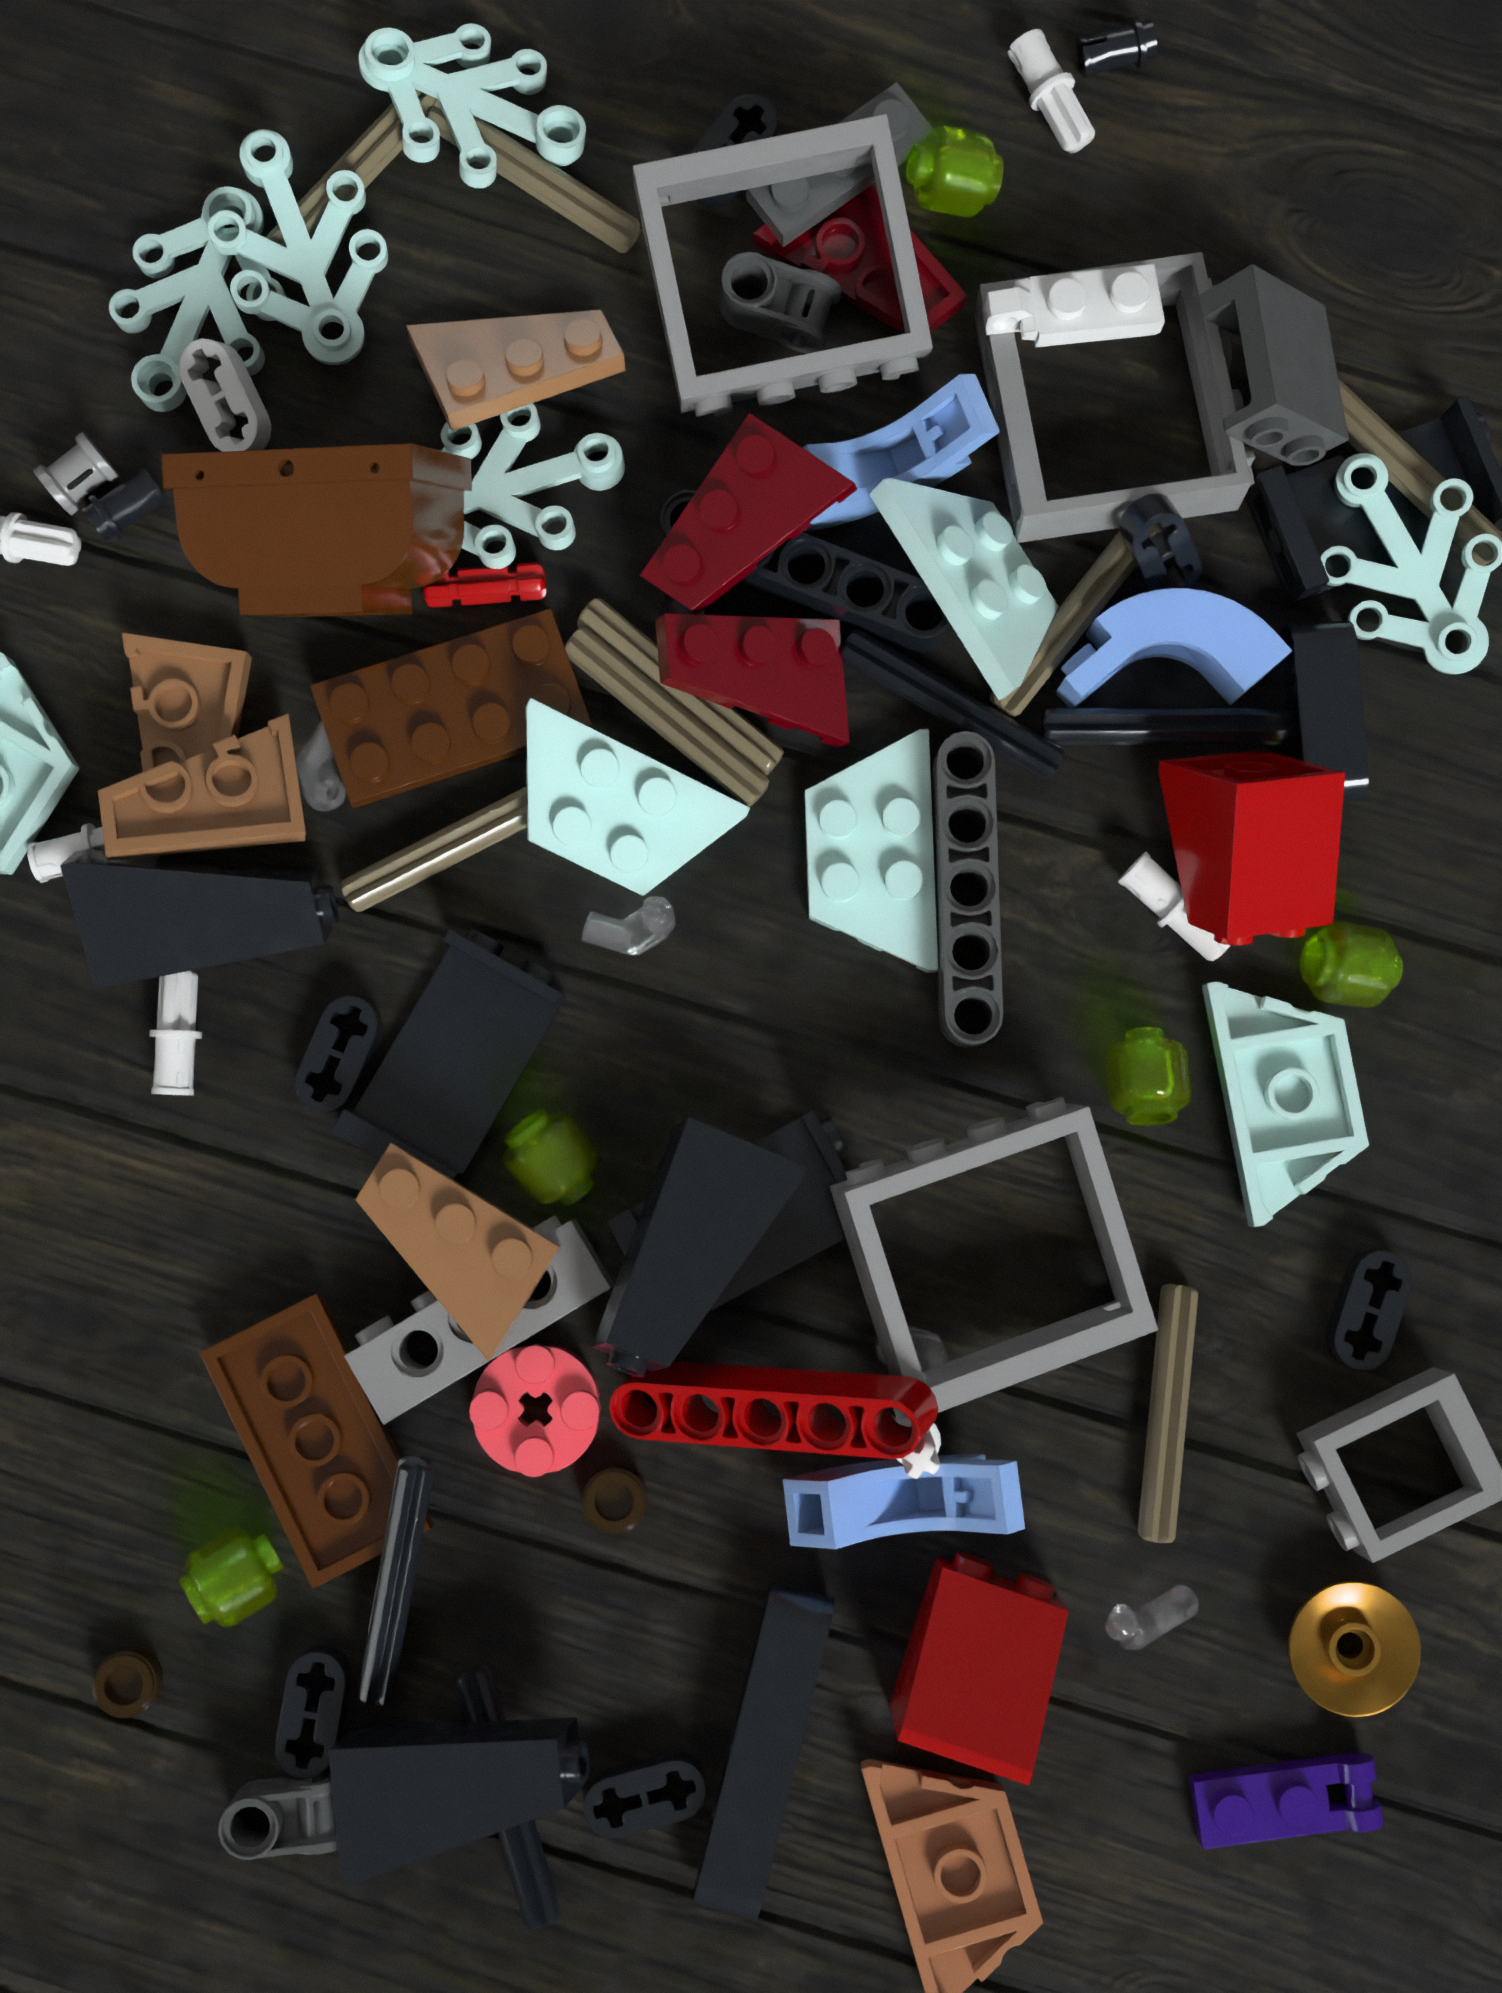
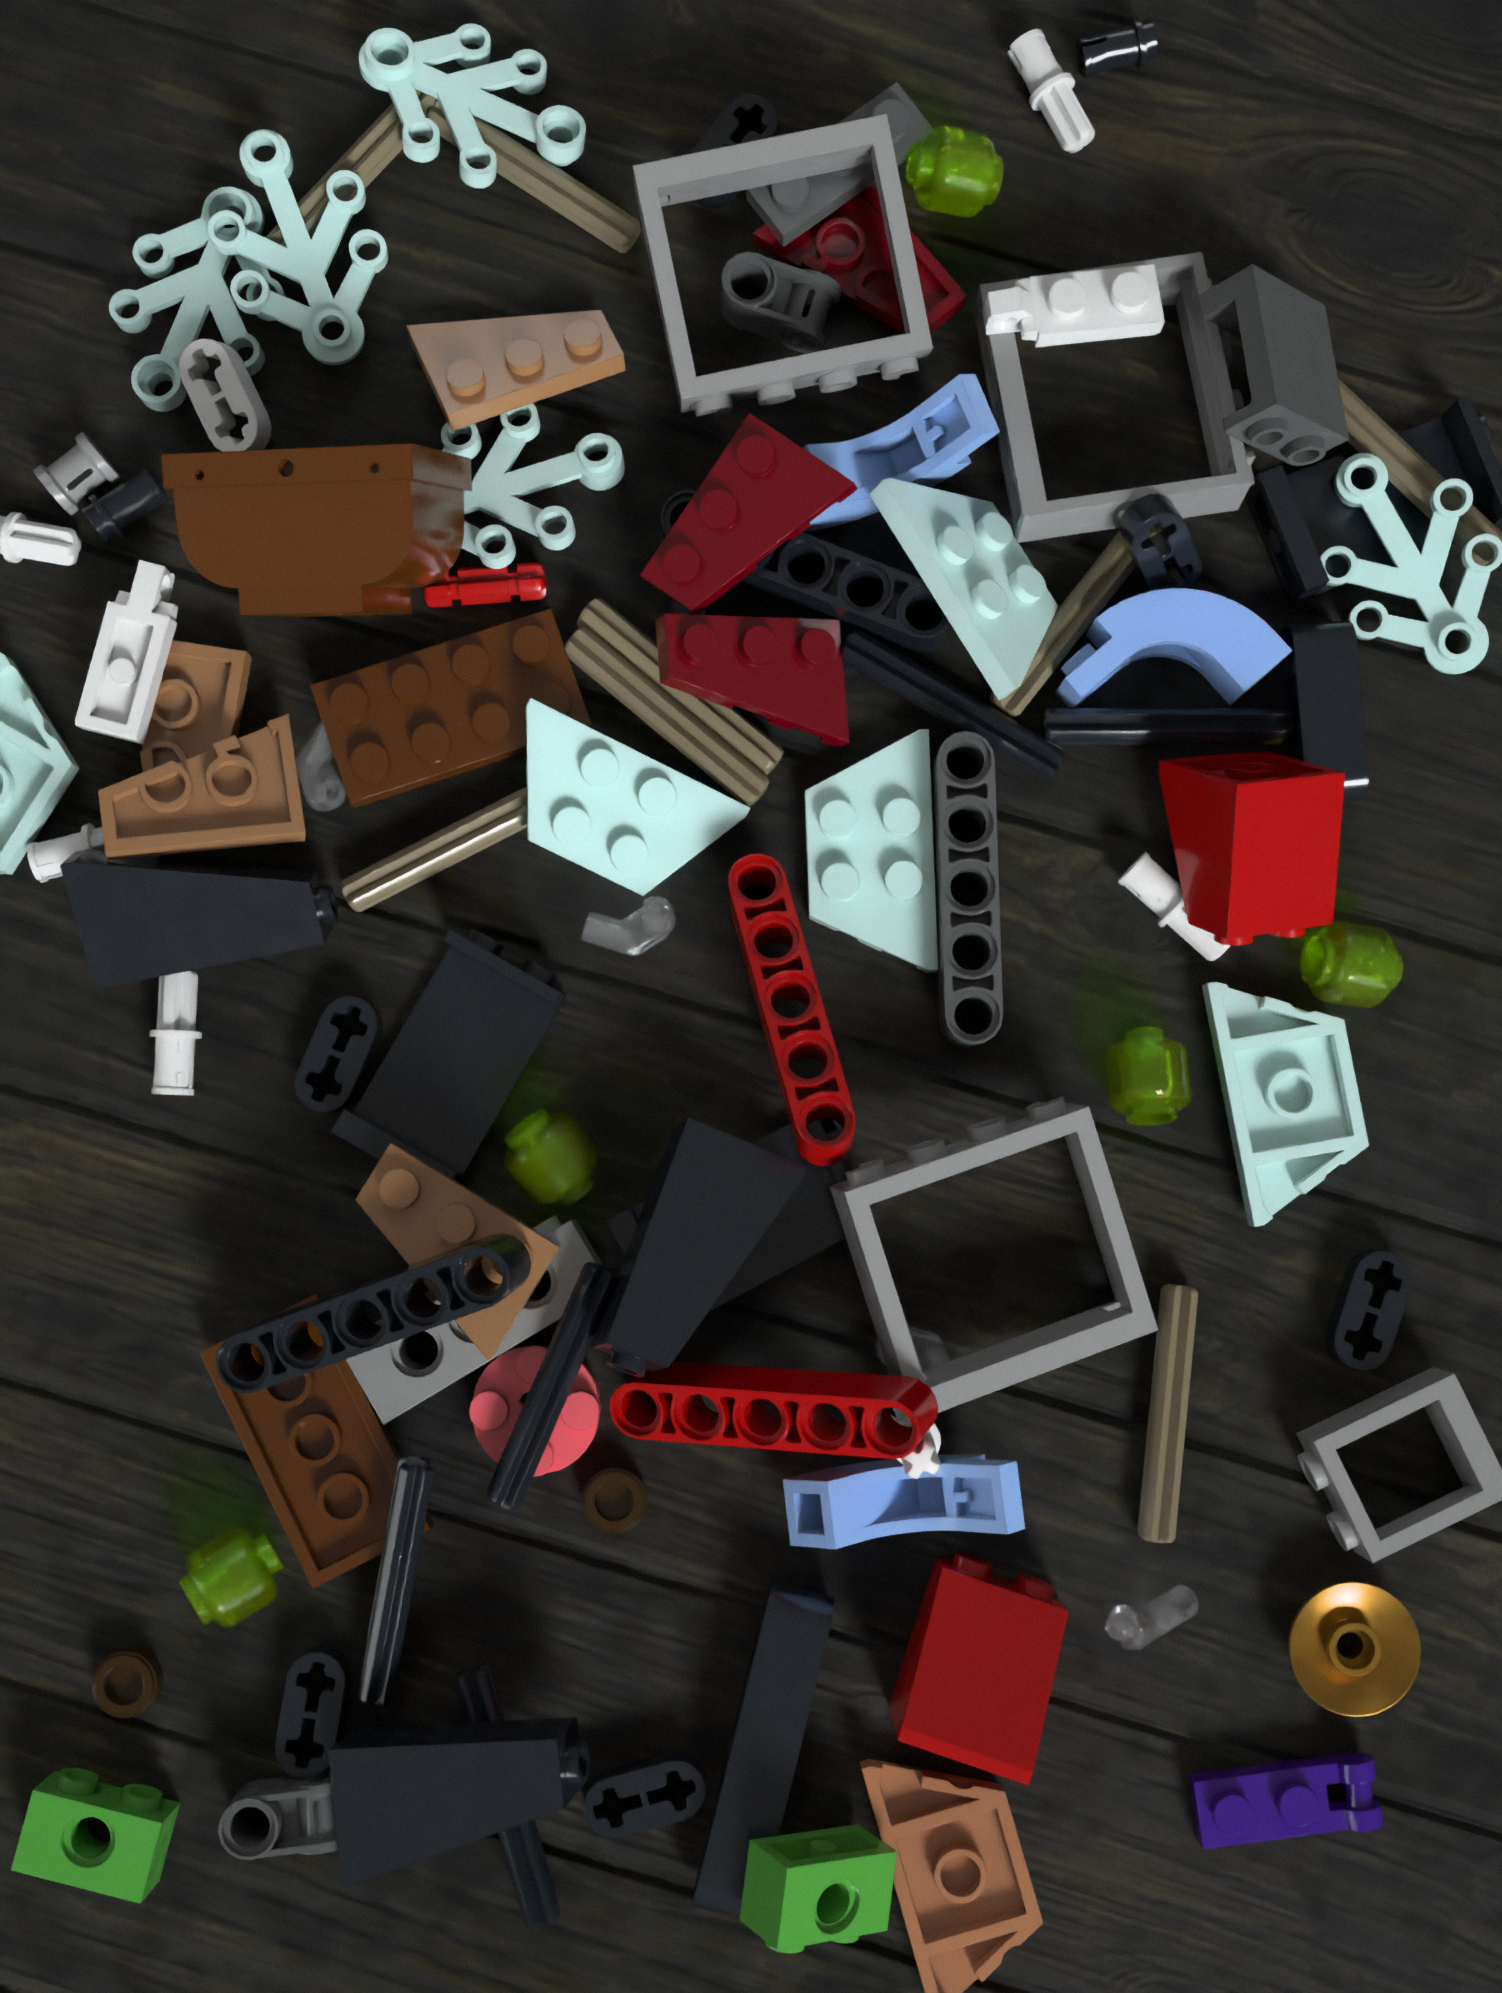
none -> bright green brick [11,1768,180,1904]
none -> white hinge [75,560,178,745]
none -> black beam [215,1233,532,1394]
none -> black axle [487,1262,617,1510]
none -> red beam [728,853,856,1167]
none -> bright green brick [740,1824,897,1954]

